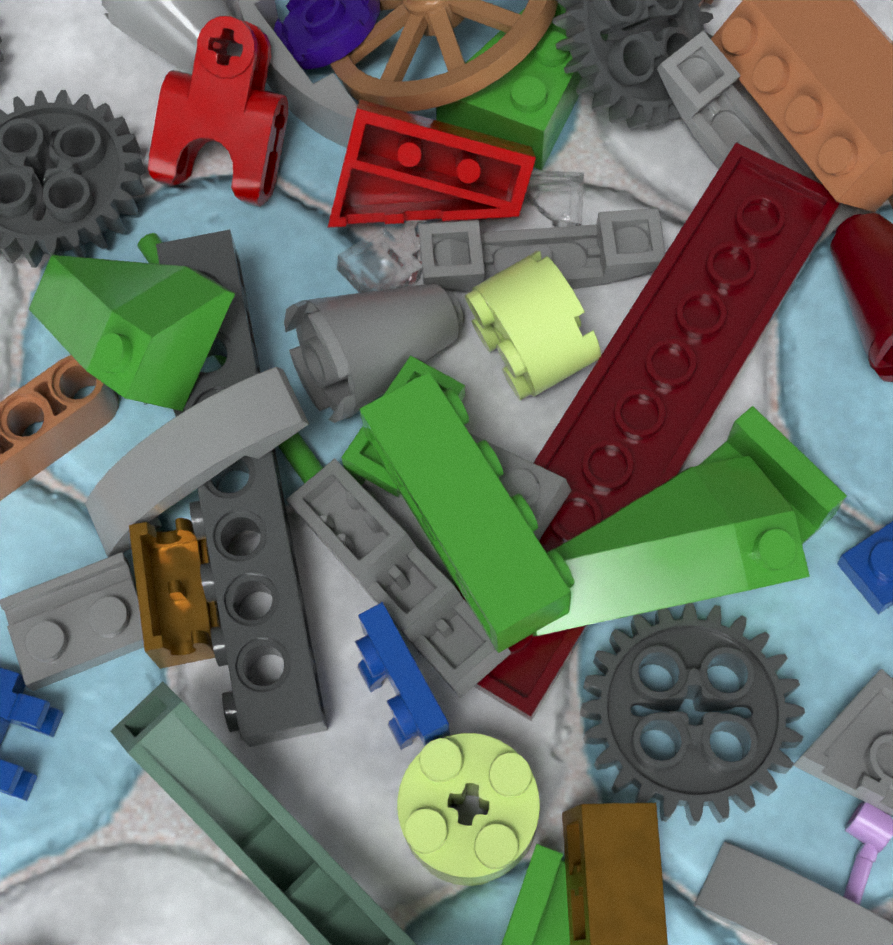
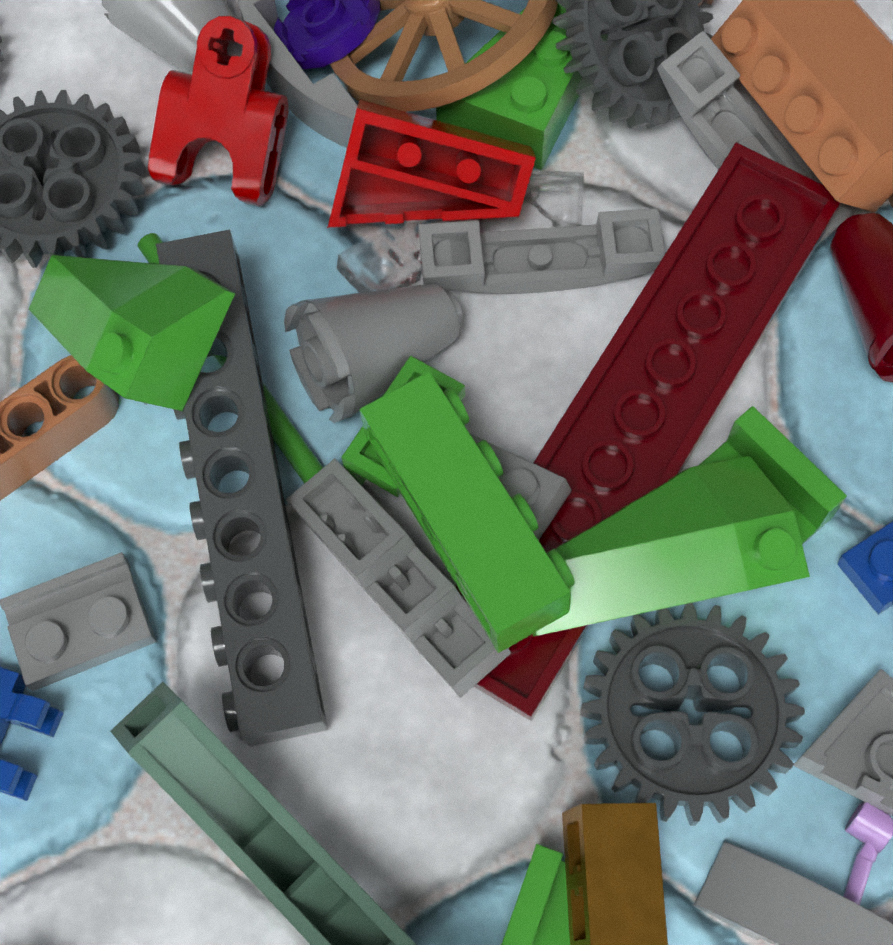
light grey slope [85,367,309,557] -> none
pearl gold hinge [129,518,220,669] -> none
blue plate [355,602,450,750] -> none
yellowish green brick [397,733,540,886] -> none
yellowish green brick [465,250,601,400] -> none

